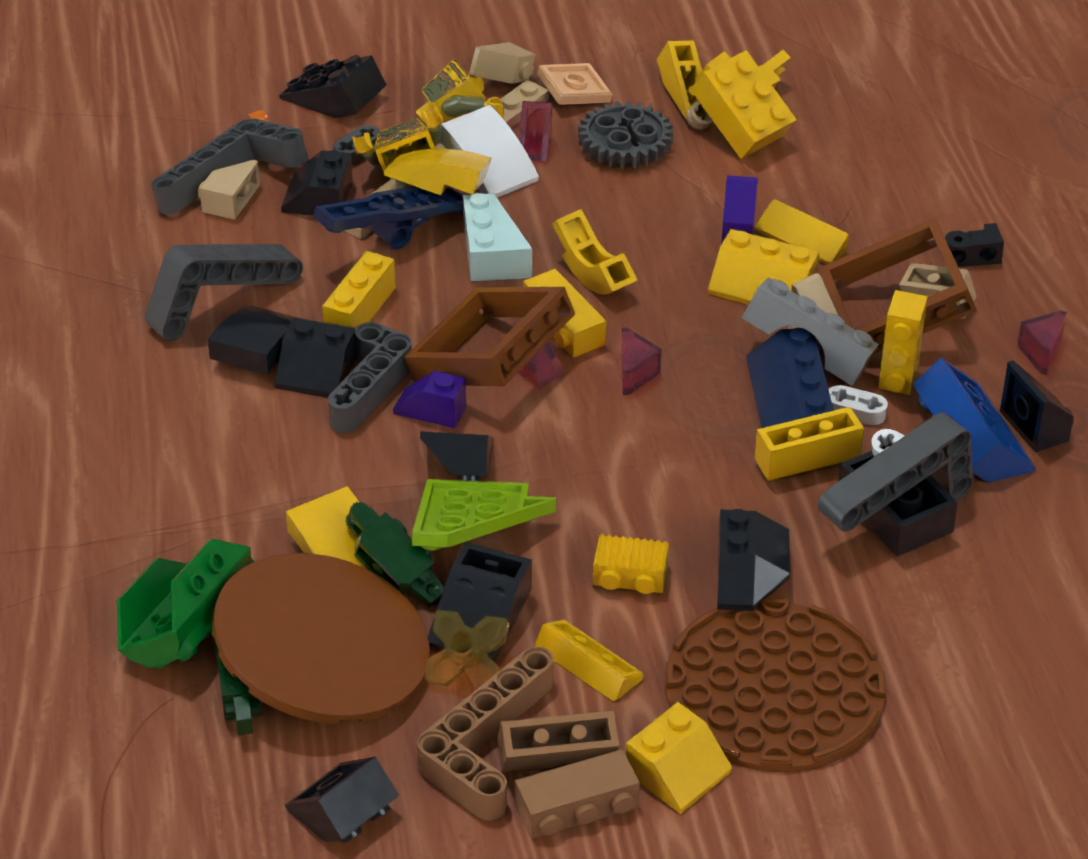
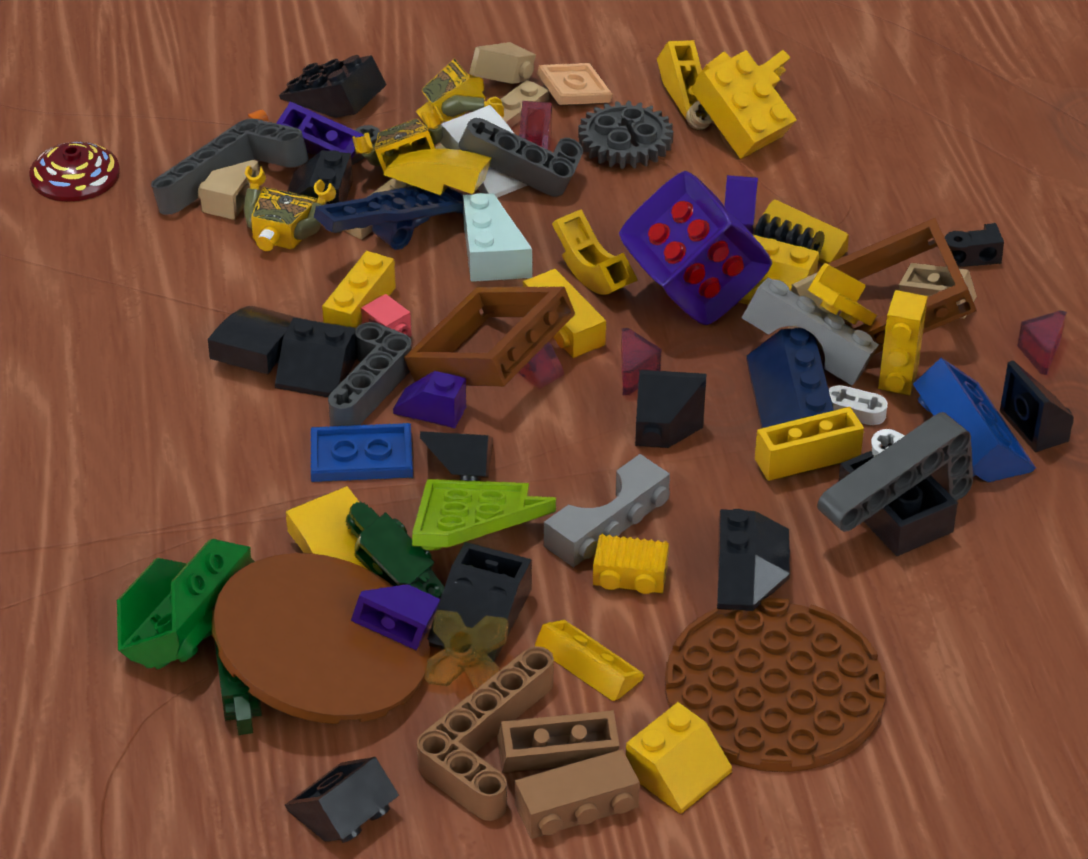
dark grey beam [145,244,303,341] -> none
none -> dark red dish [29,142,120,202]
none -> torso [244,165,336,251]
none -> dark purple slope [276,101,364,159]
none -> blue tile [311,423,413,482]
none -> dark purple slope [351,584,441,651]
none -> coral brick [361,294,411,337]
none -> dark grey beam [458,118,583,197]
none -> light grey arch [544,454,670,568]
none -> dark purple piece [619,171,772,325]
none -> black slope [635,370,707,448]
none -> black piece [754,213,825,255]
none -> yellow bracket [808,263,877,326]

